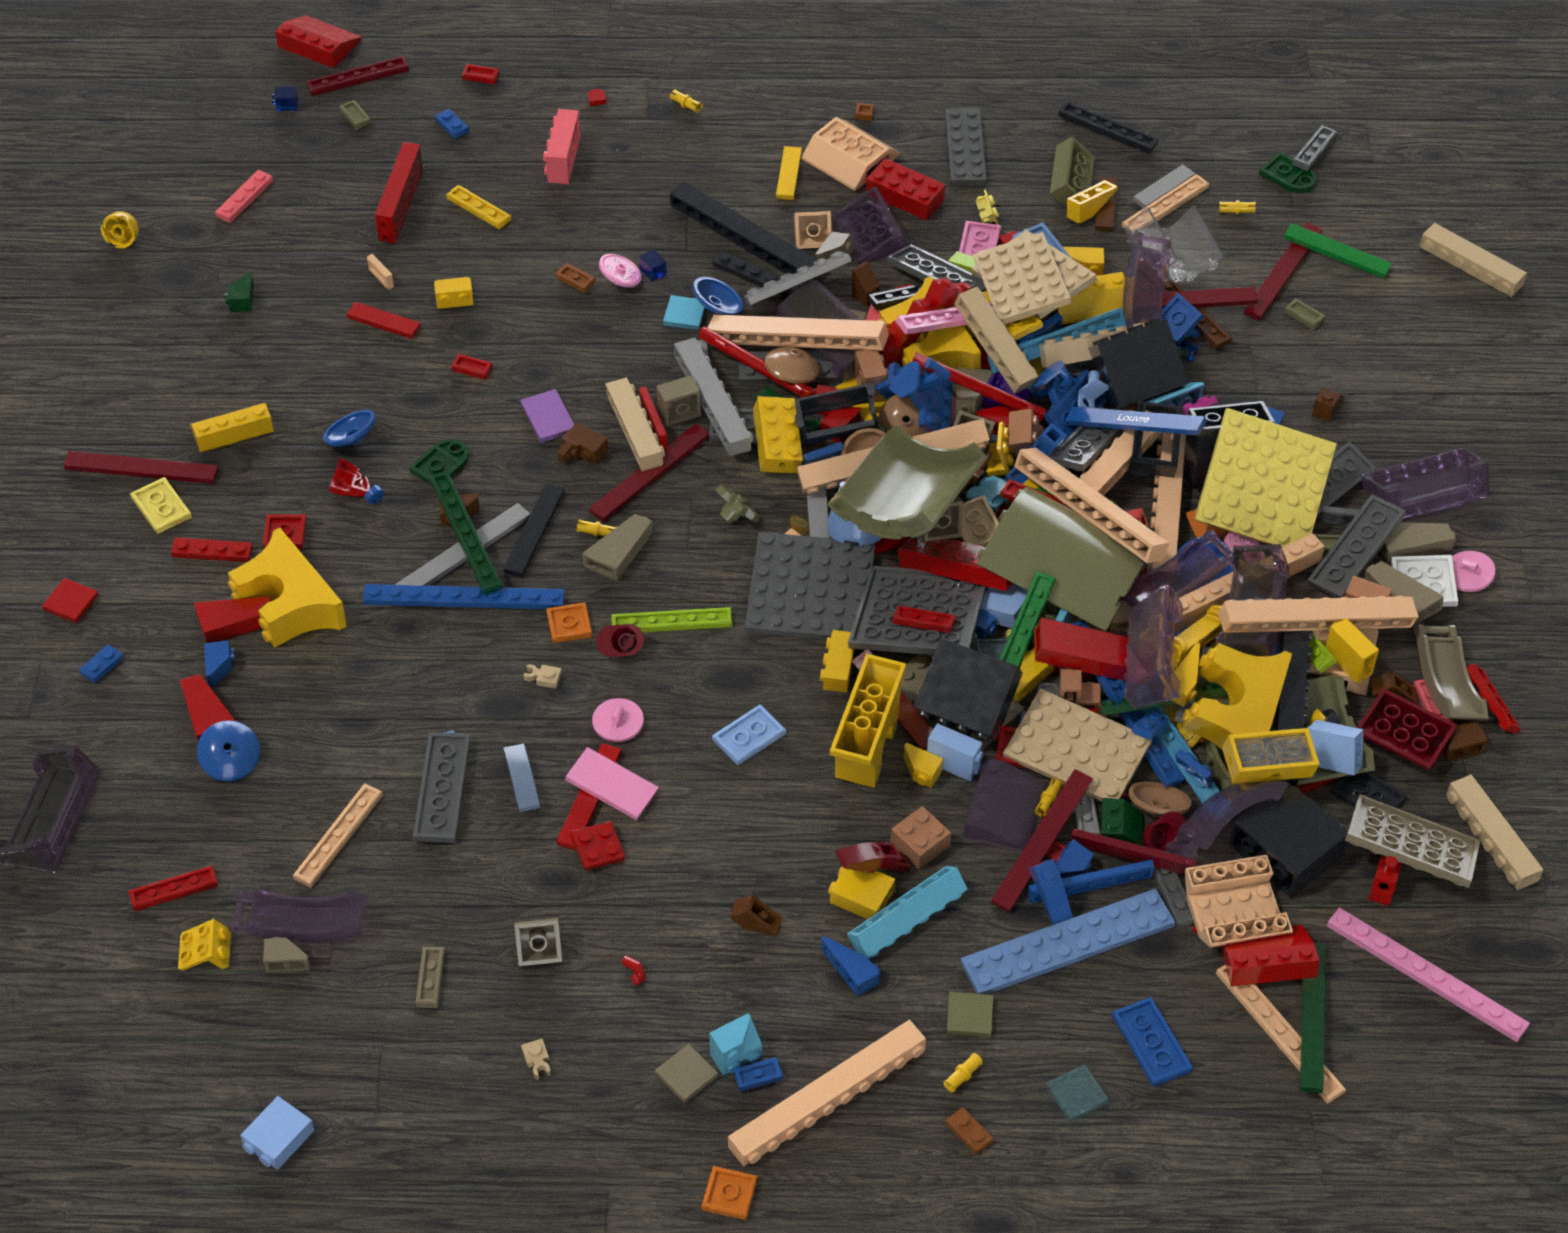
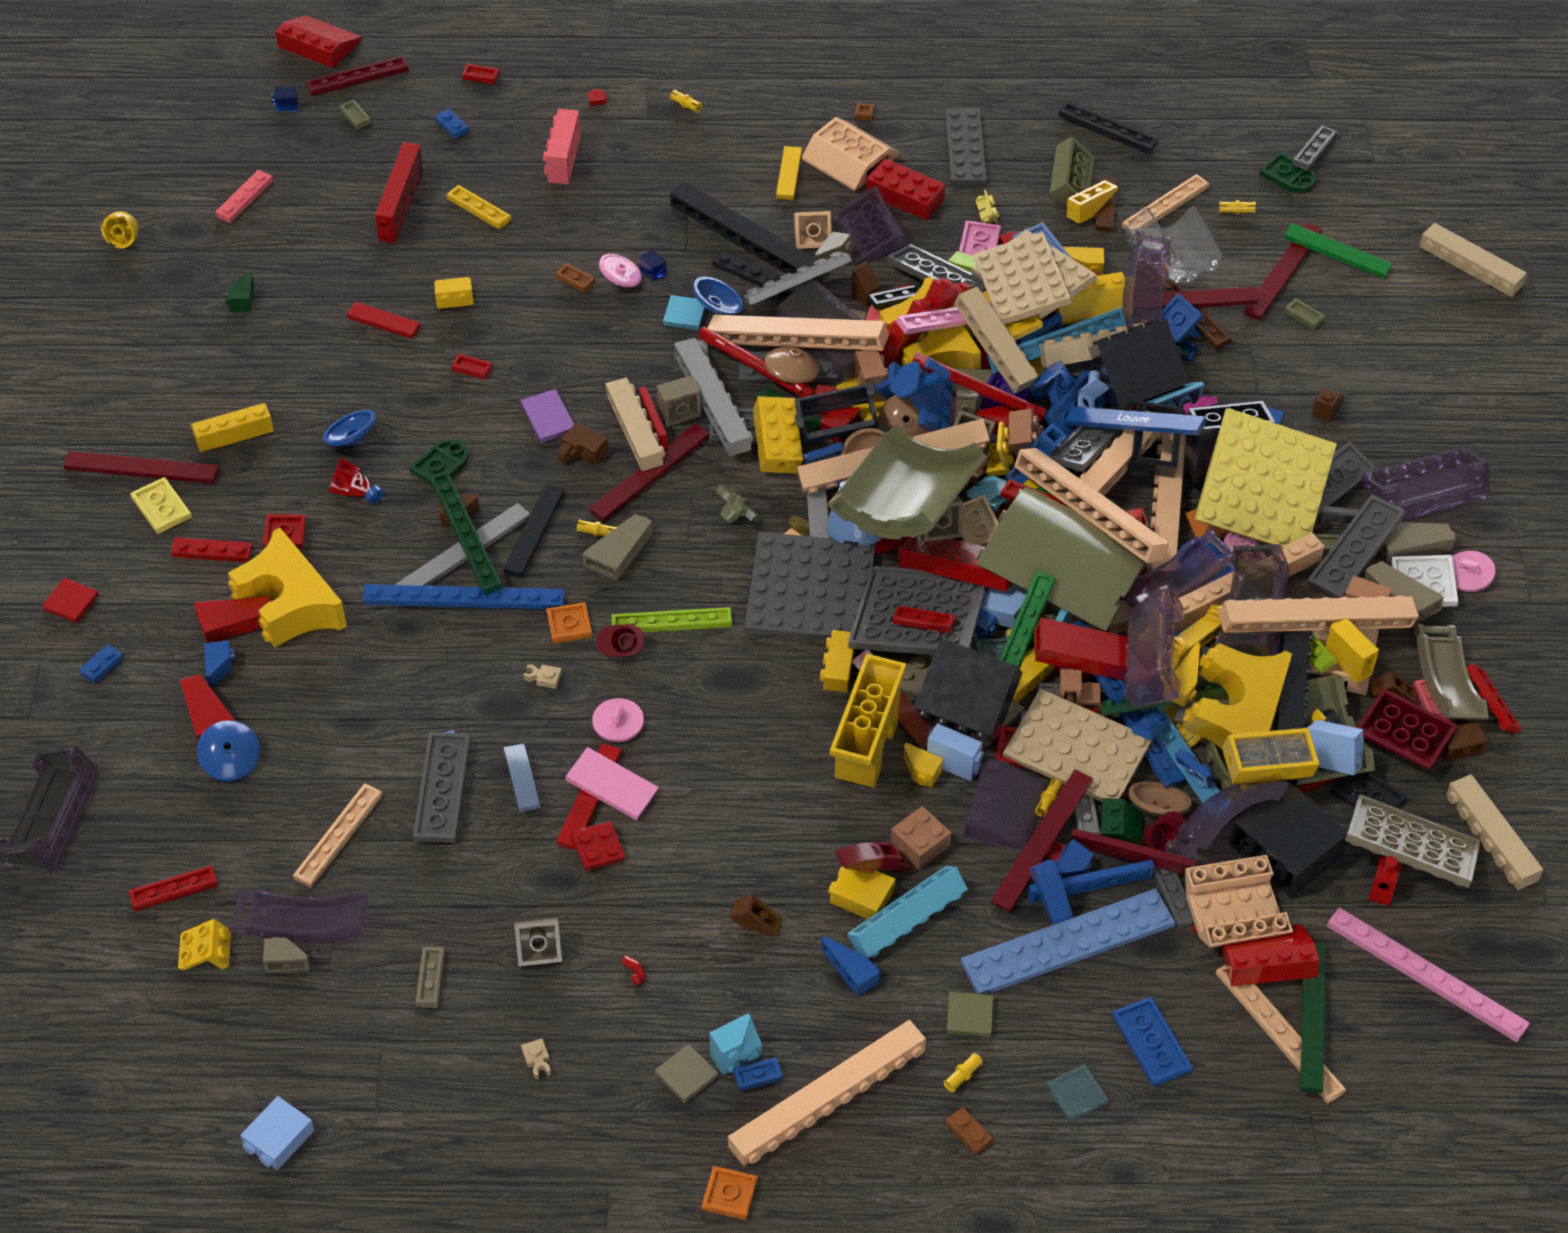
light nougat tile [367,254,394,290] -> none
light blue tile [712,704,786,765] -> none
light grey tile [1133,165,1195,209] -> none

